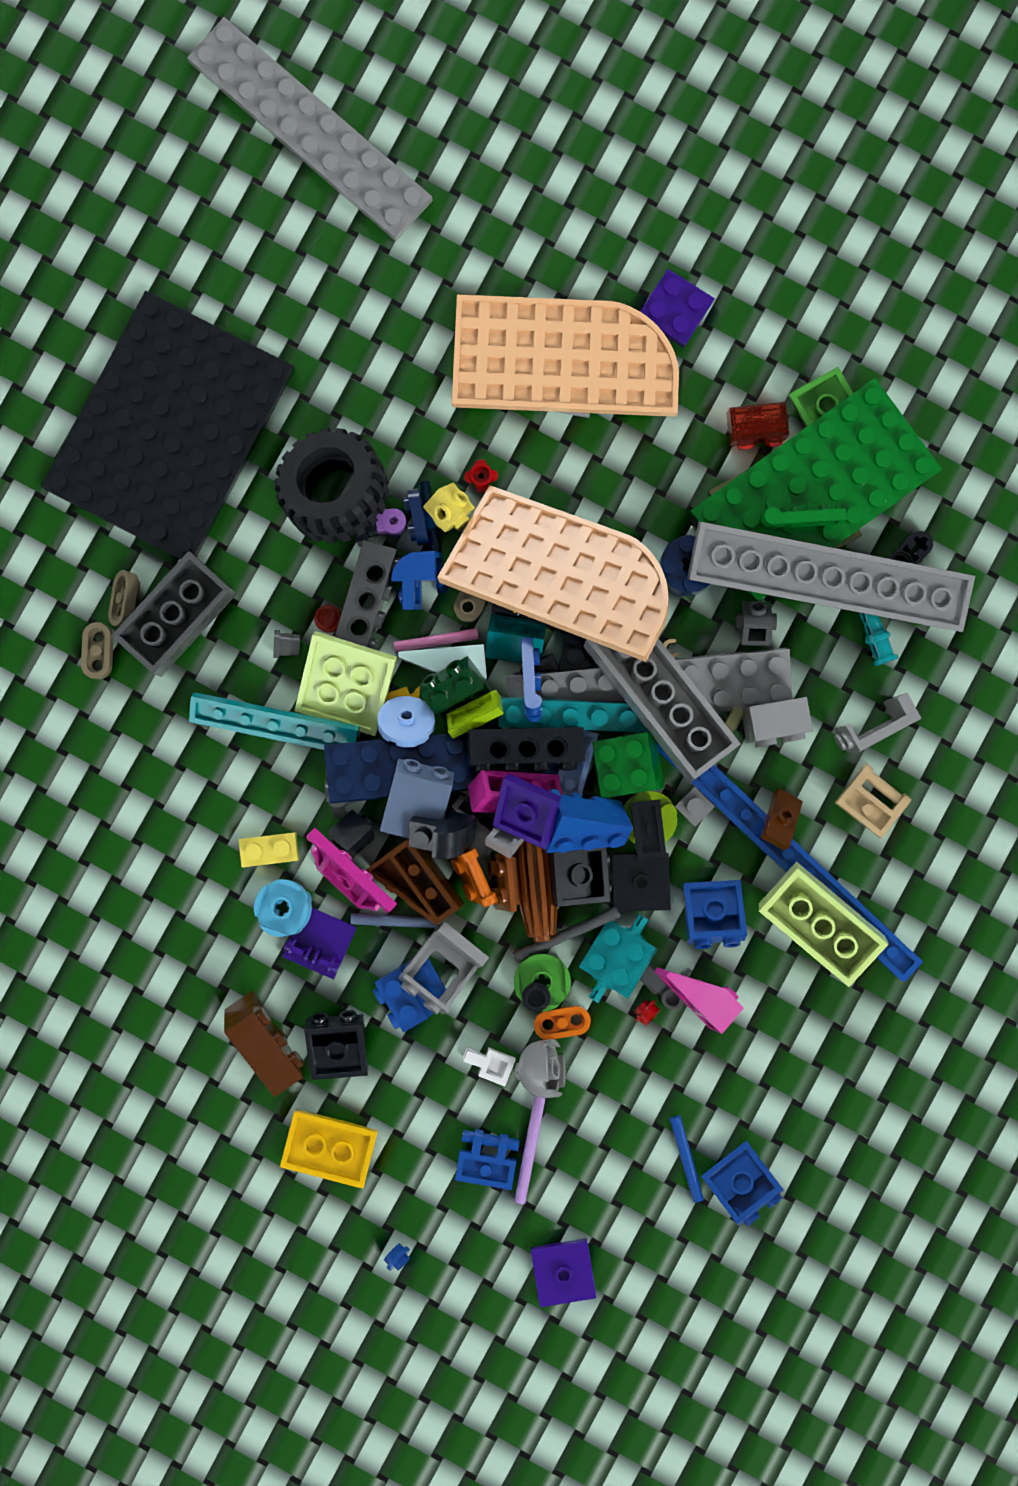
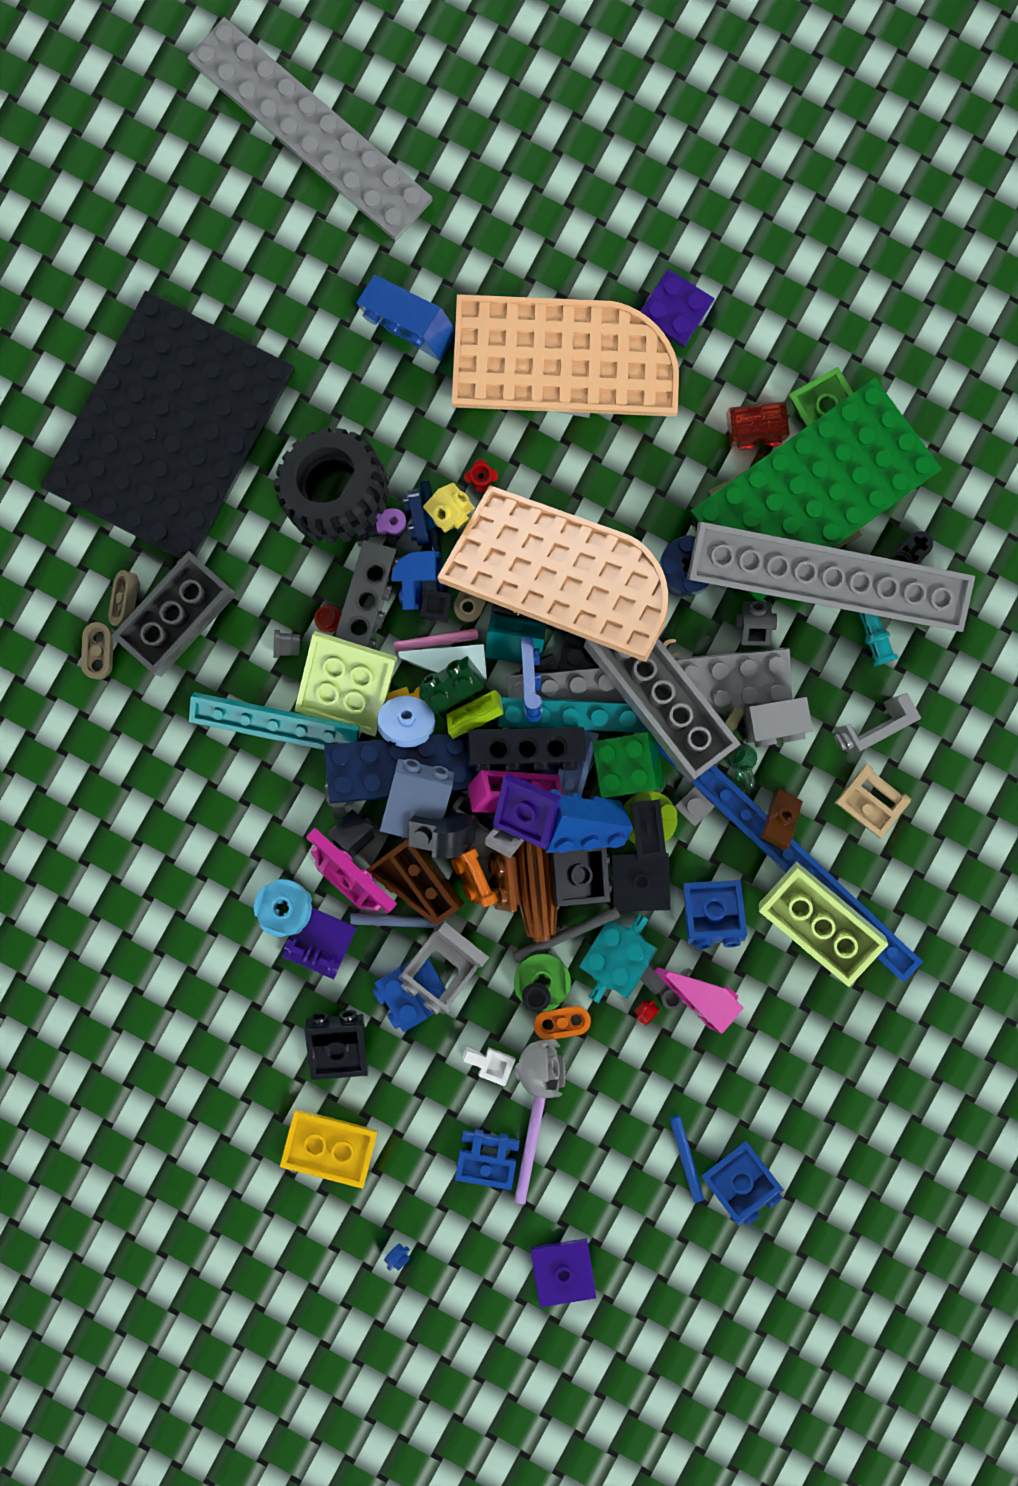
reddish brown wedge [224,991,304,1097] -> none
light yellow plate [238,832,300,867] -> none
green plate [760,504,847,529] -> none
none -> blue wedge [357,275,455,362]
none -> black plate [419,589,453,623]
none -> clear green piece [723,740,757,788]

